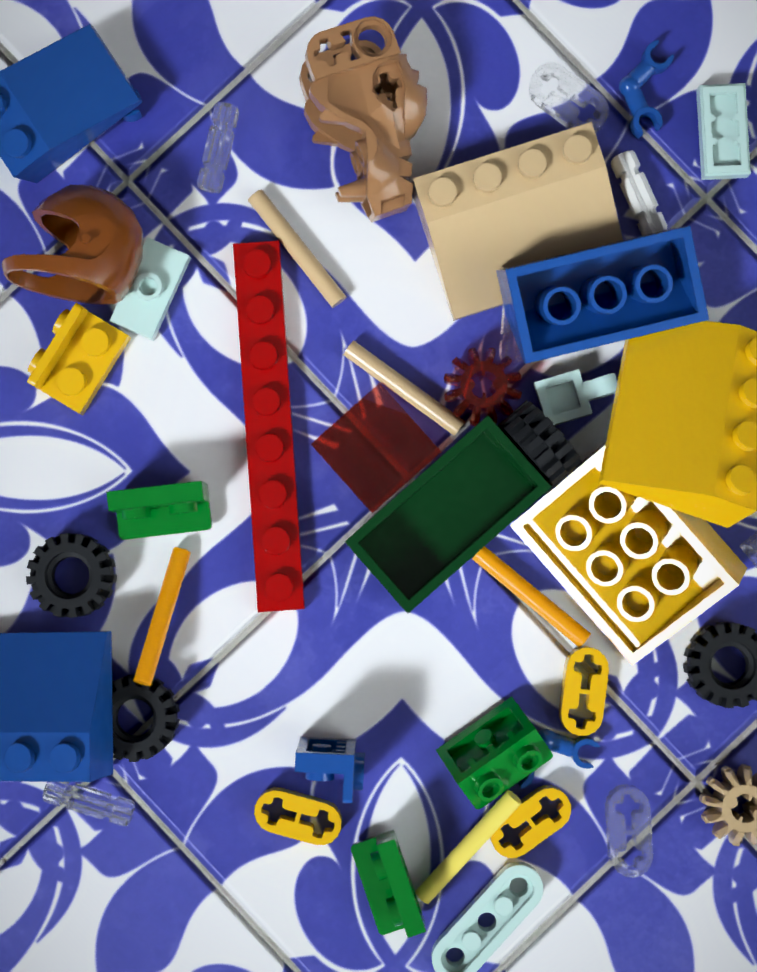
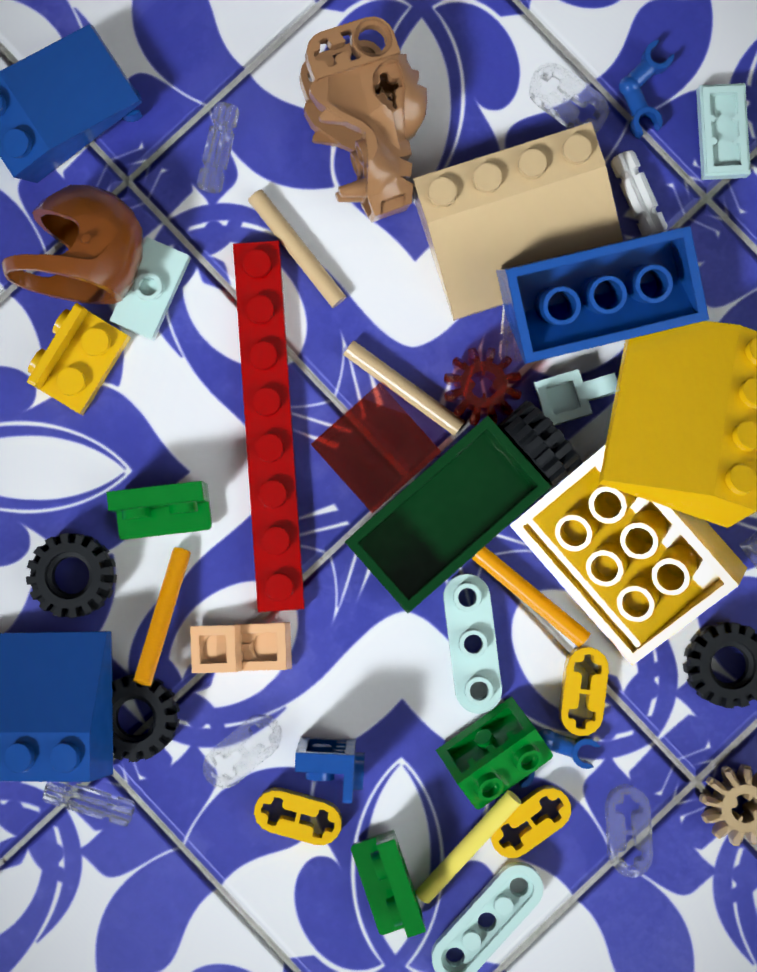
none -> light nougat slope [190,622,292,673]
none -> clear beam [203,714,282,789]
none -> light aqua plate [443,574,502,714]

